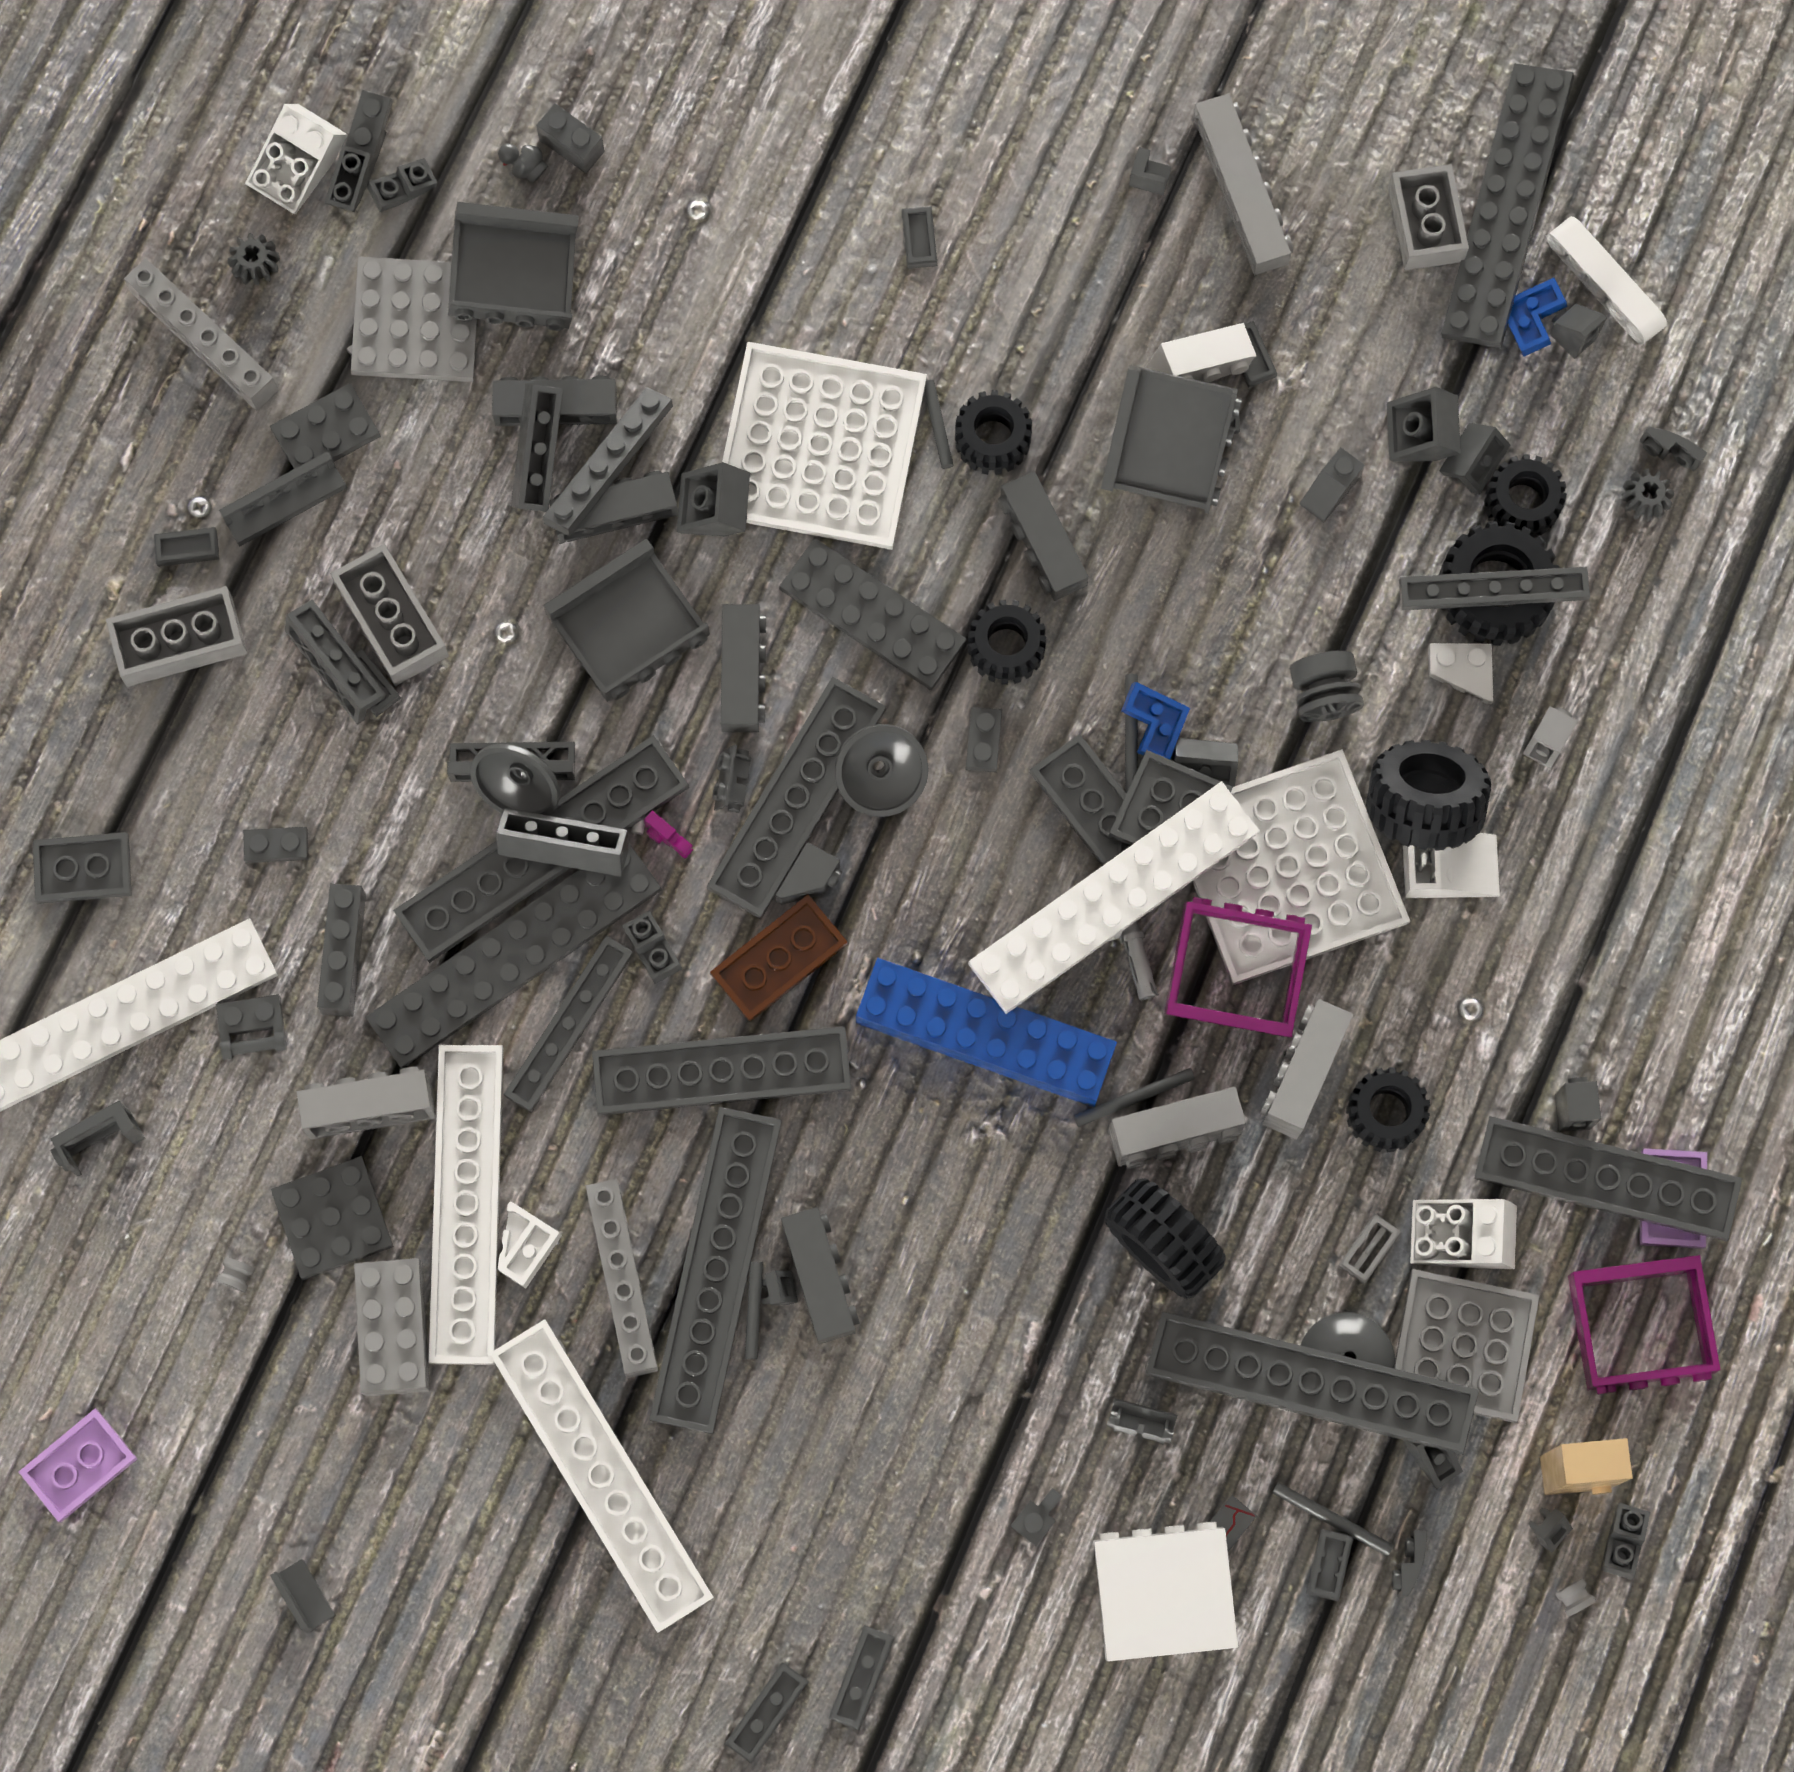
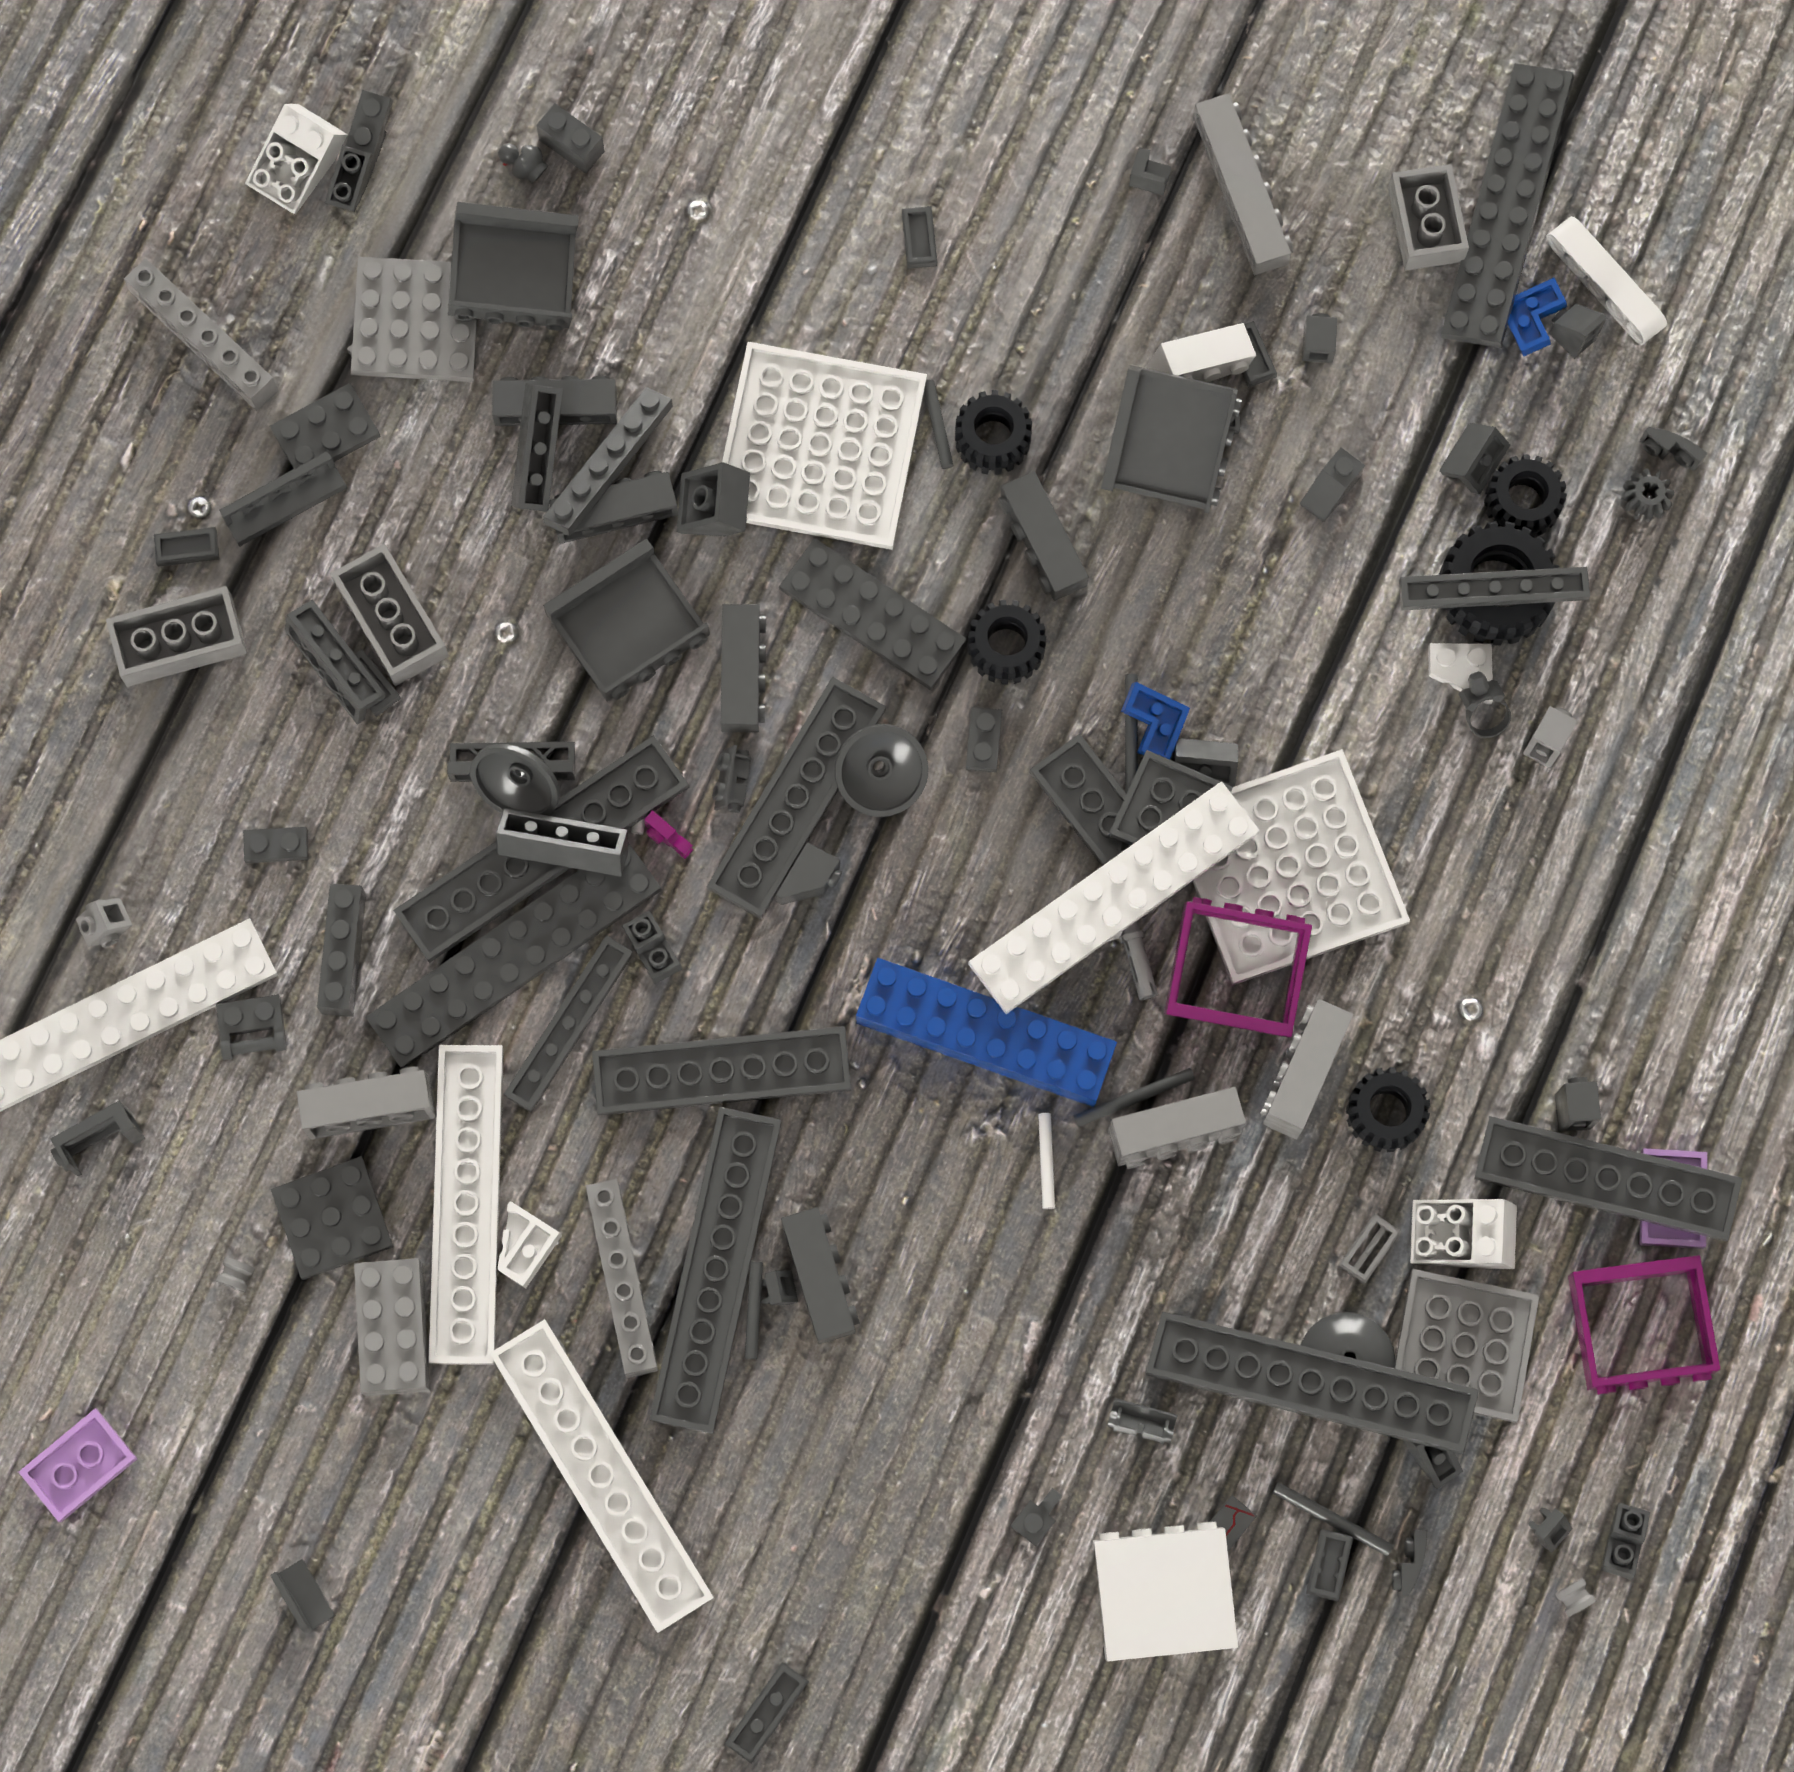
dark grey plate [33,832,132,904] -> none
dark grey gear [227,233,280,286] -> none
dark grey slope [367,158,437,212] -> none
reddish brown plate [710,895,848,1022] -> none
dark grey tile [829,1625,895,1731] -> none
black tyre [1104,1178,1226,1299] -> none
dark grey wheel [1289,651,1364,722] -> none
black tyre [1366,740,1491,851] -> none
dark grey slope [1387,387,1461,462] -> none
white slope [1403,833,1500,898] -> none
tan brick [1540,1438,1633,1495] -> none
none -> light grey brick [76,898,132,947]
none -> white bar [1038,1113,1055,1209]
none -> dark grey brick [1302,313,1337,363]
none -> dark grey piece [1459,671,1511,738]

